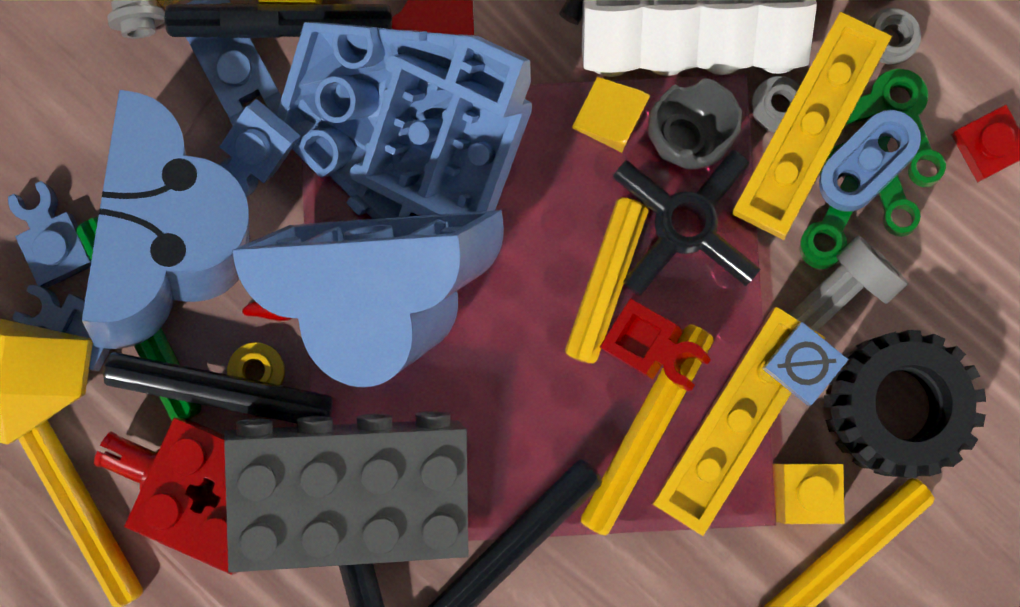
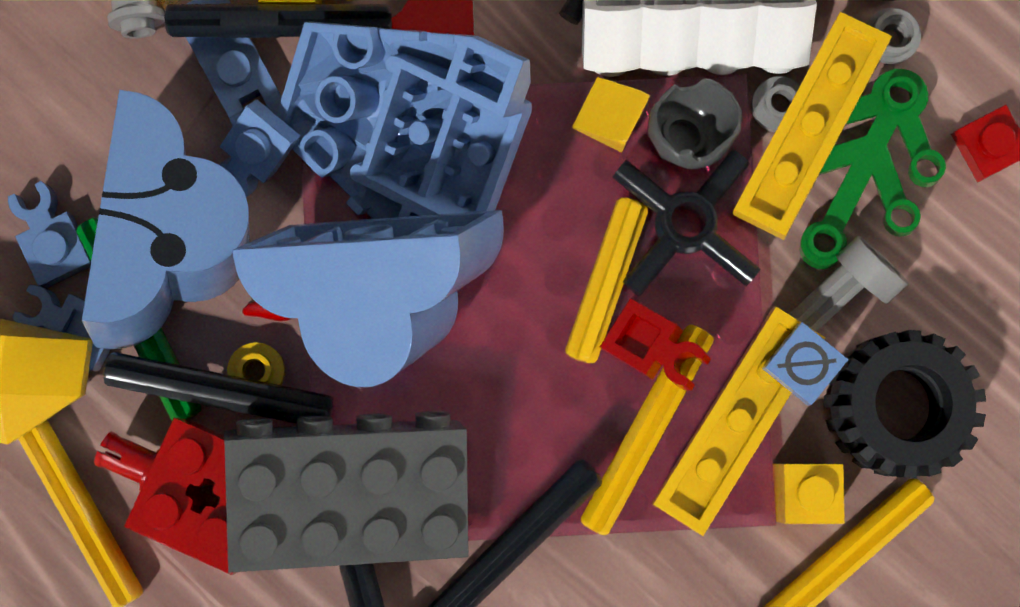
medium blue plate [819,110,921,212] -> none

